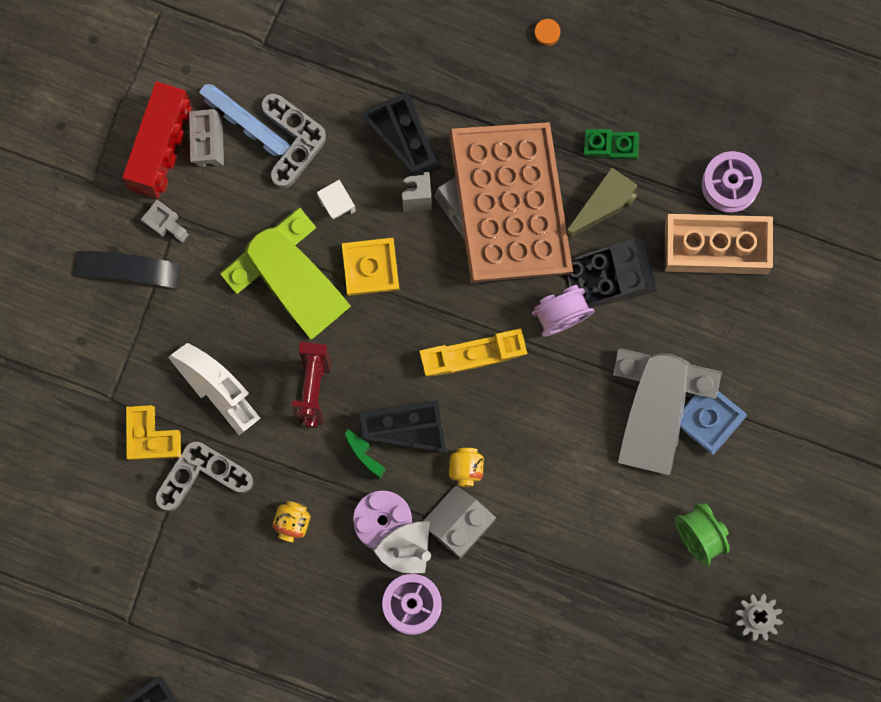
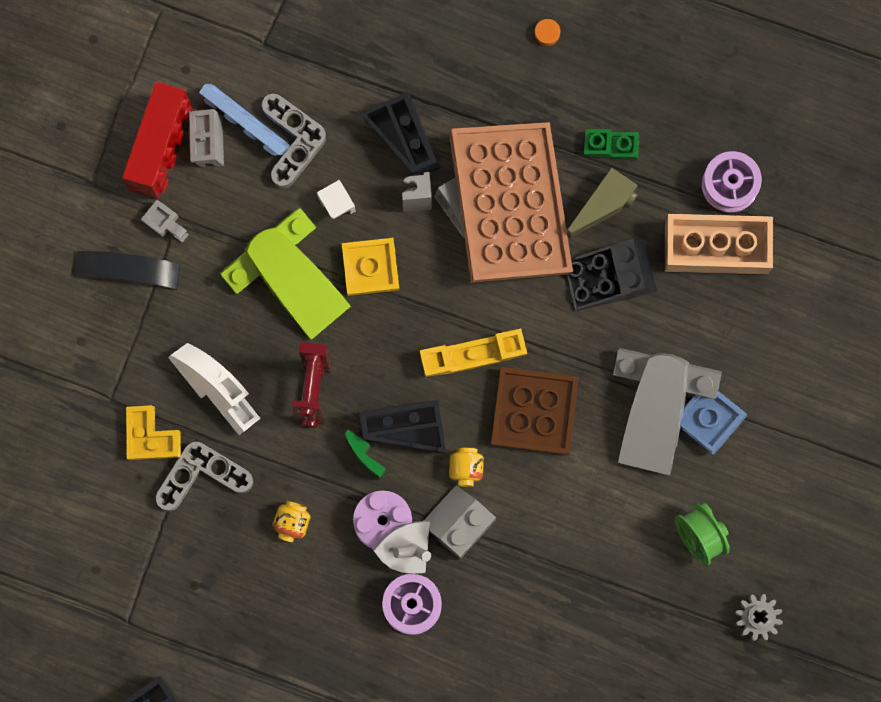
lavender wheel [532,285,595,337] -> none
none -> reddish brown plate [491,367,579,456]

